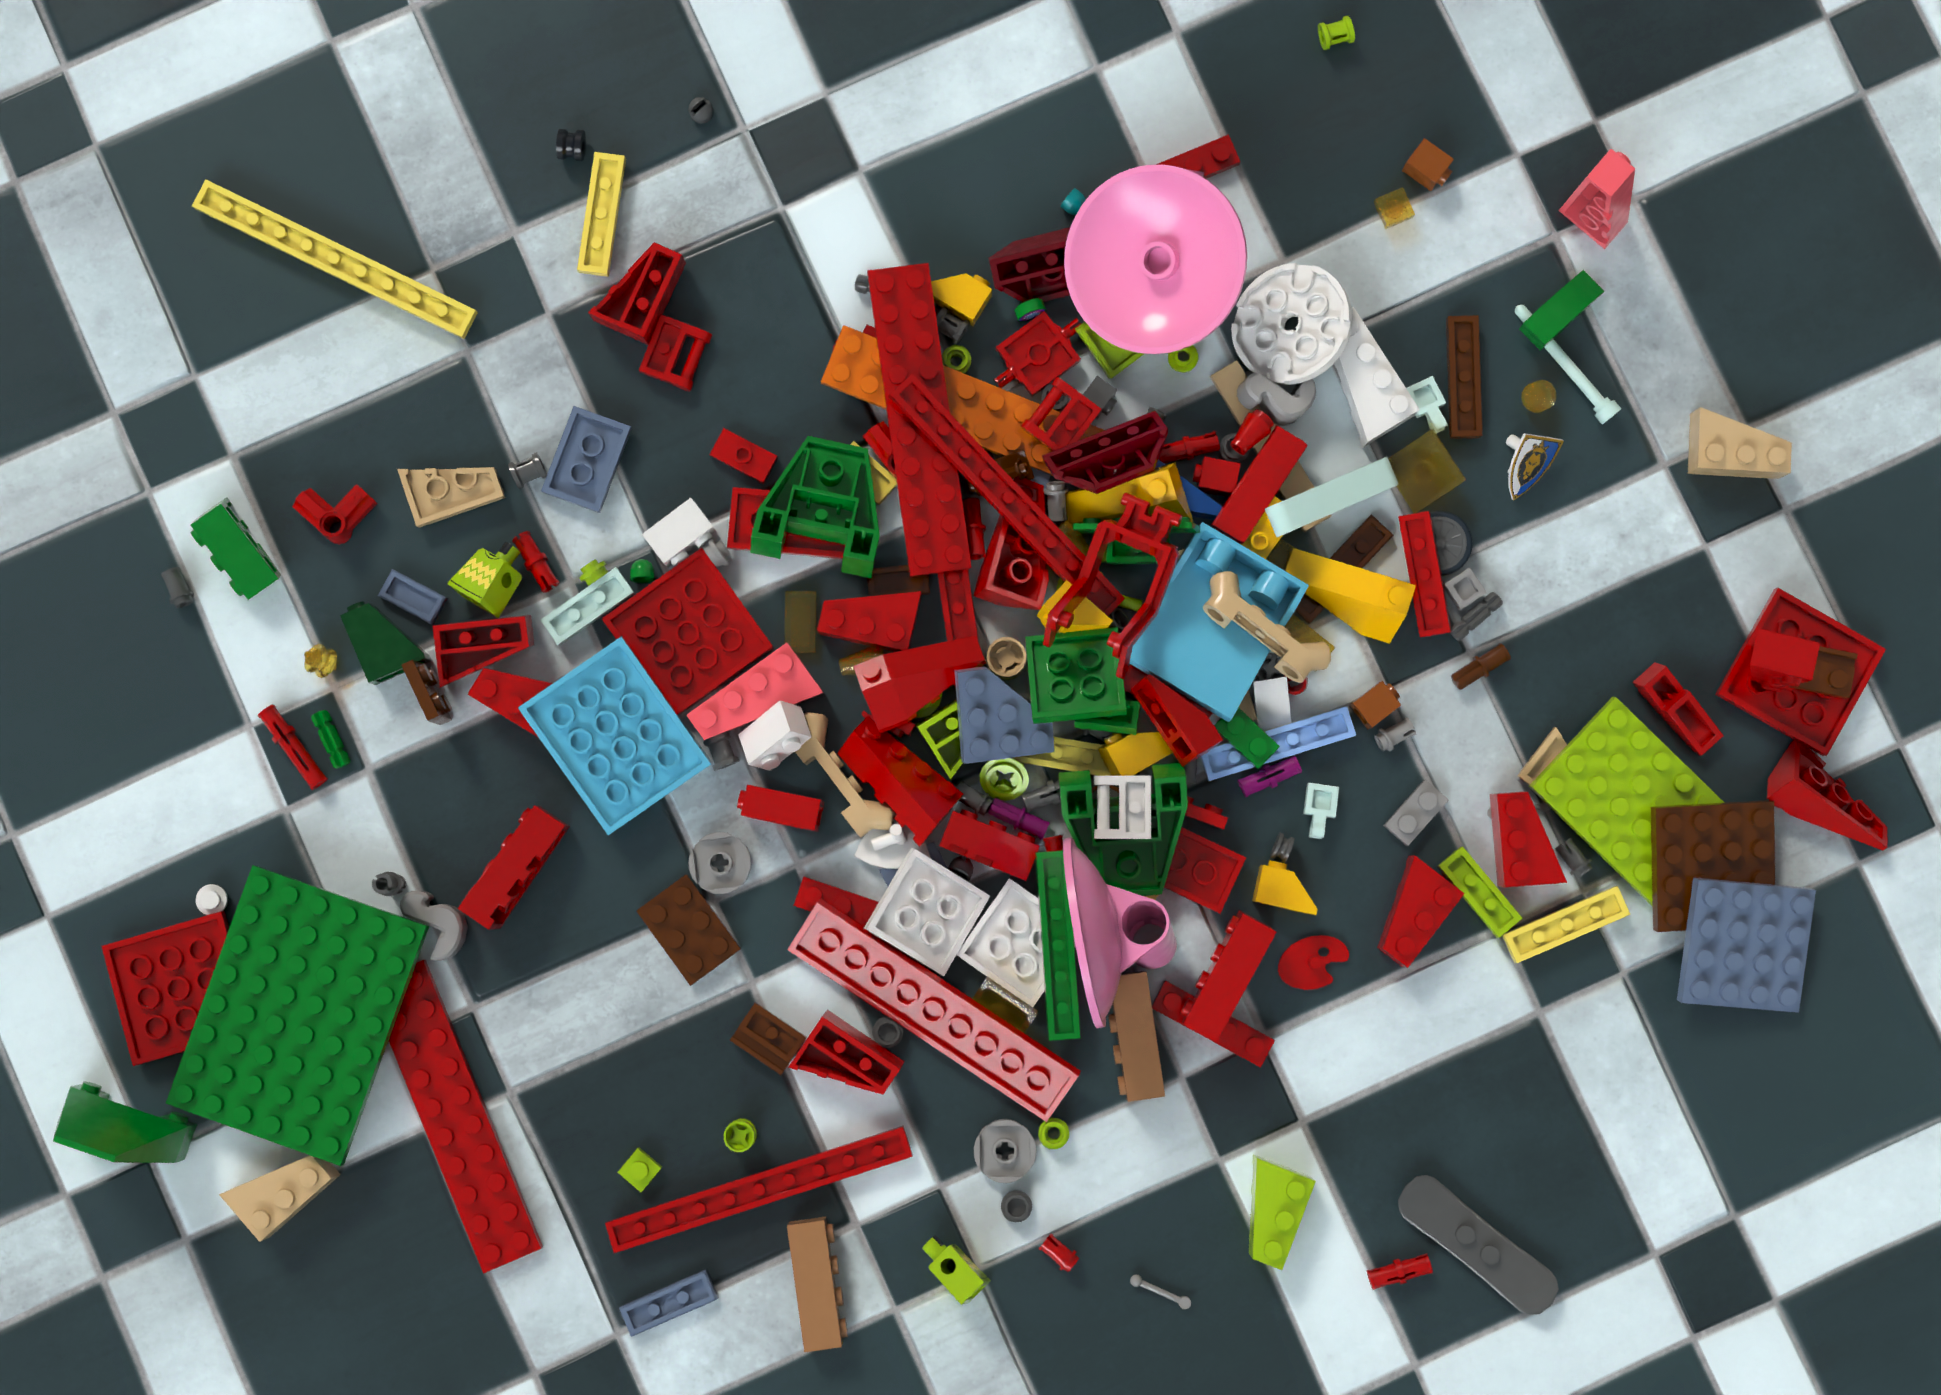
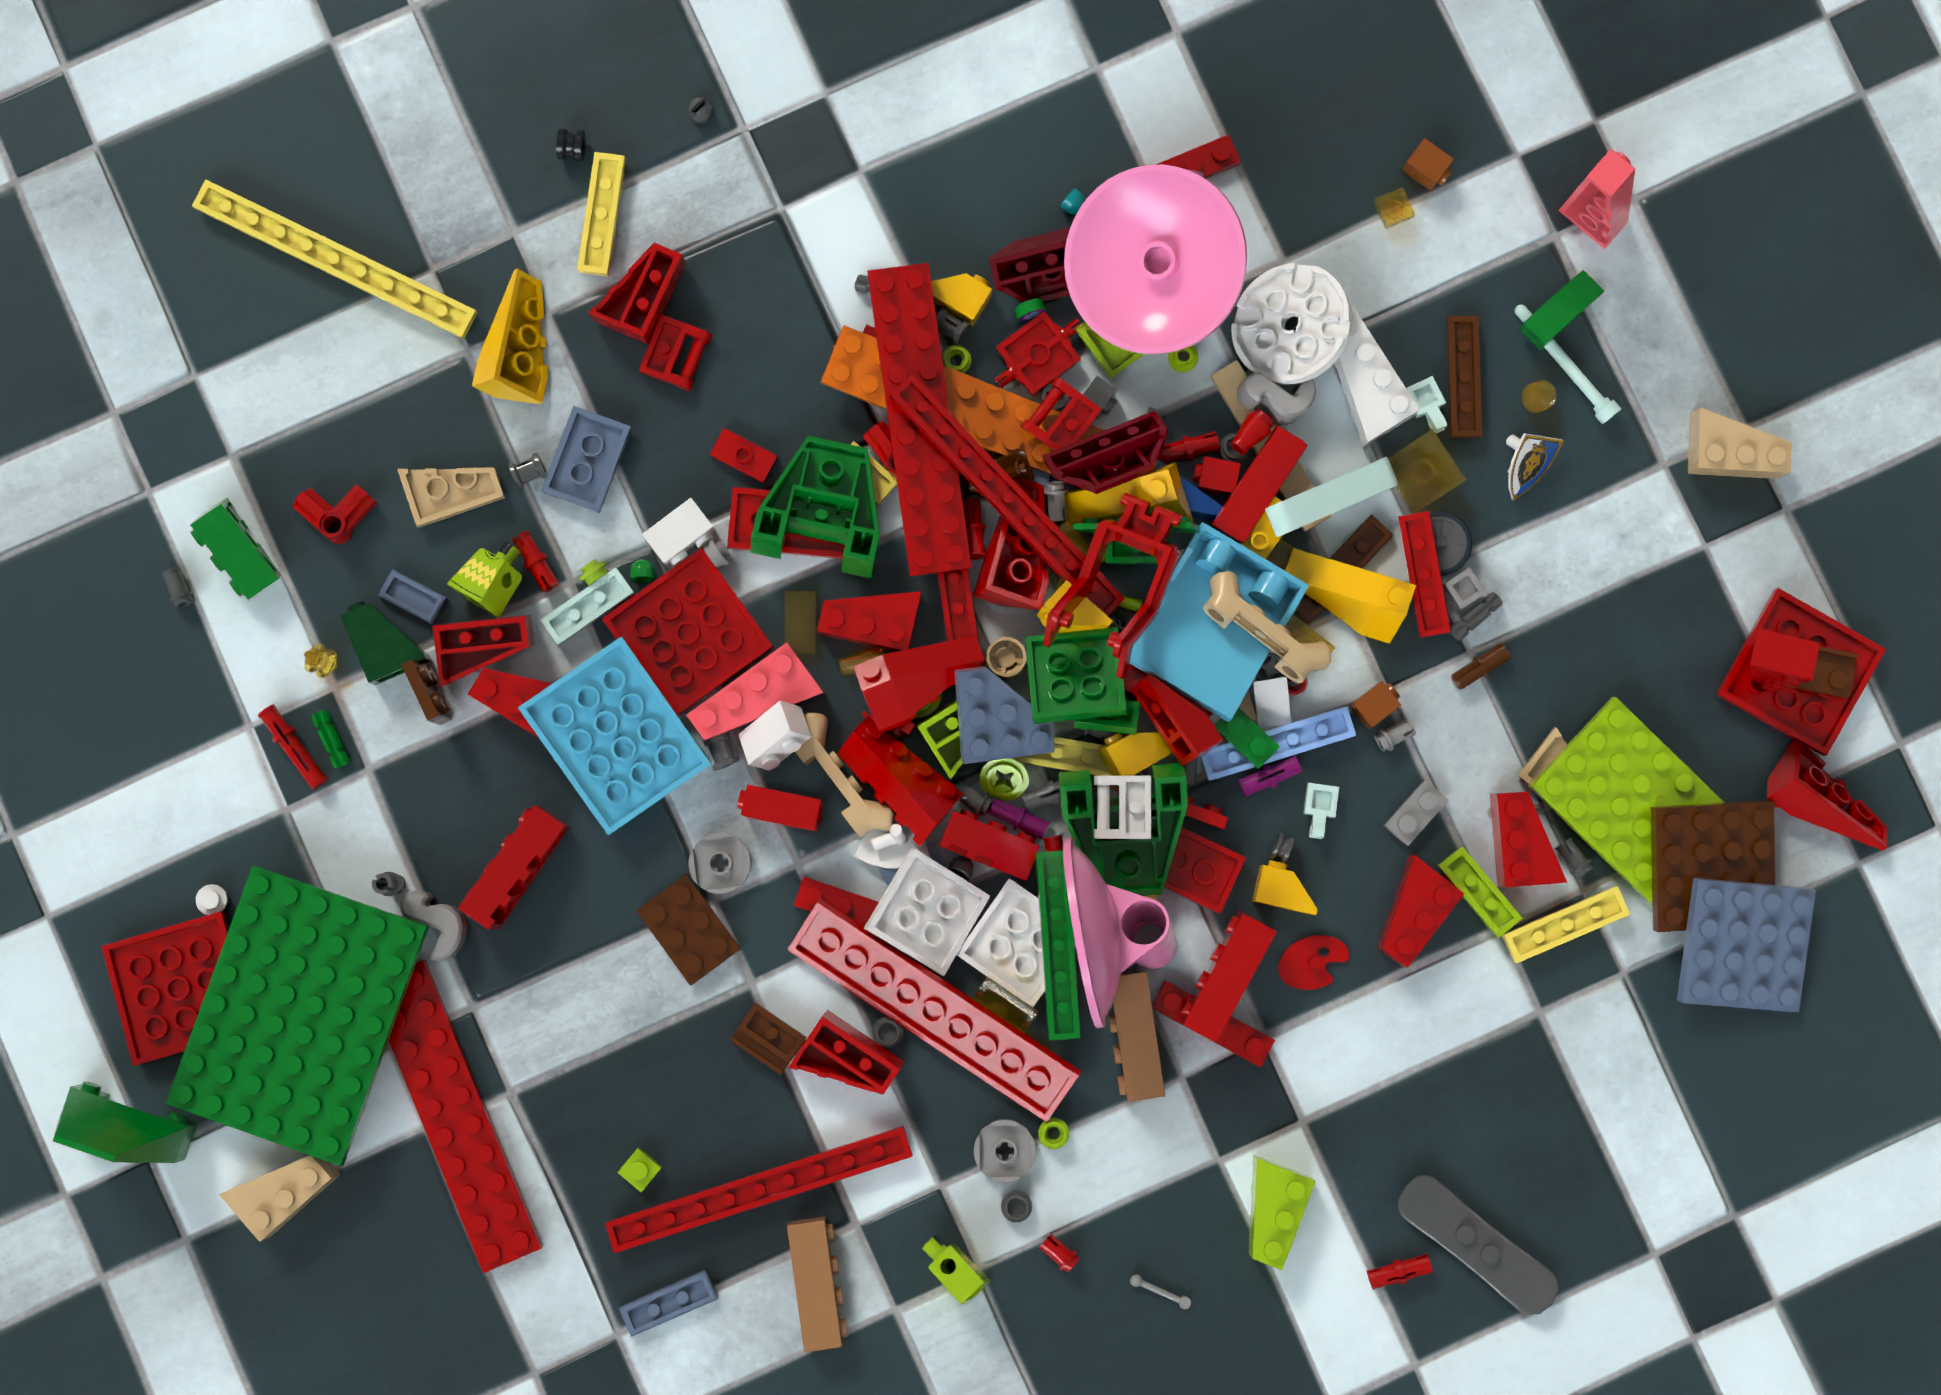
lime wheel [724,1118,757,1152] -> none
reddish brown tile [867,565,930,596] -> none
lime bush [1318,15,1355,50] -> none
red slope [1632,662,1724,756] -> none
none -> yellow wedge [472,269,548,404]

